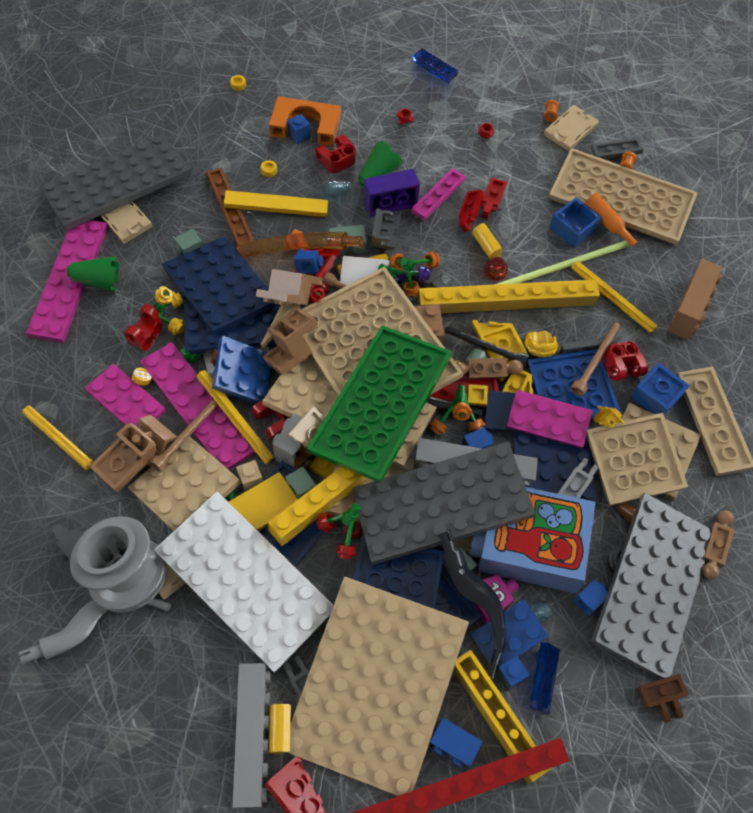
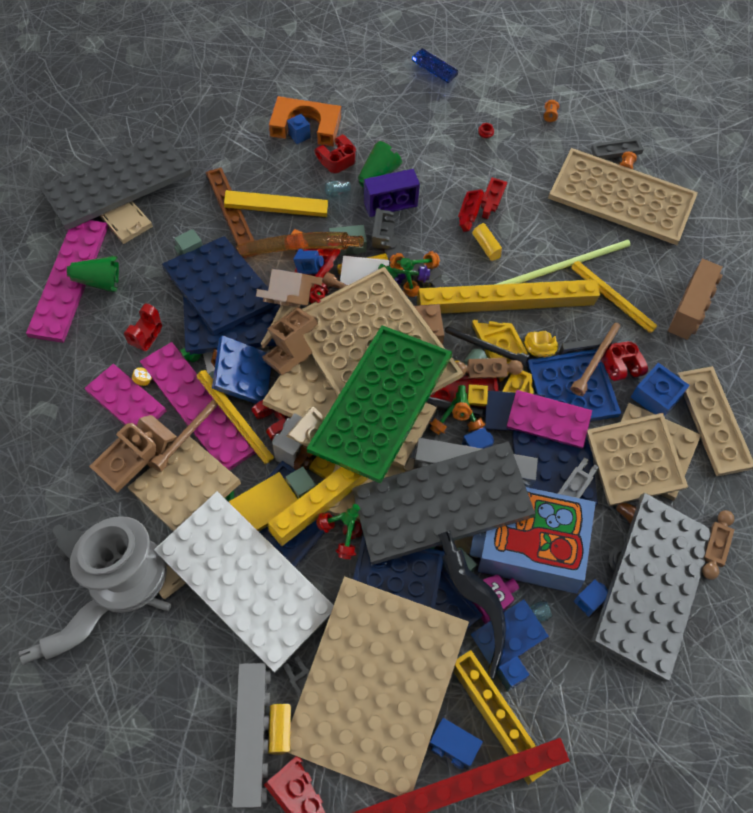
yellow axle [22,405,93,470] -> none
yellow plant [152,286,184,336] -> none
yellow tile [230,75,246,91] -> none
tan brick [236,460,263,492] -> none
yellow tile [260,160,277,177] -> none
red plate [396,108,414,125] -> none
dark pink plate [411,168,466,221] -> none
clear red brick [484,256,508,280] -> none
clear blue plate [530,642,560,714] -> none
tan piece [544,105,599,151] -> none
blue container [549,197,602,248] -> none
orange piece [585,192,637,247] -> none
yellow hinge [593,406,625,428] -> none
reddish brown hinge [638,674,689,723] -> none

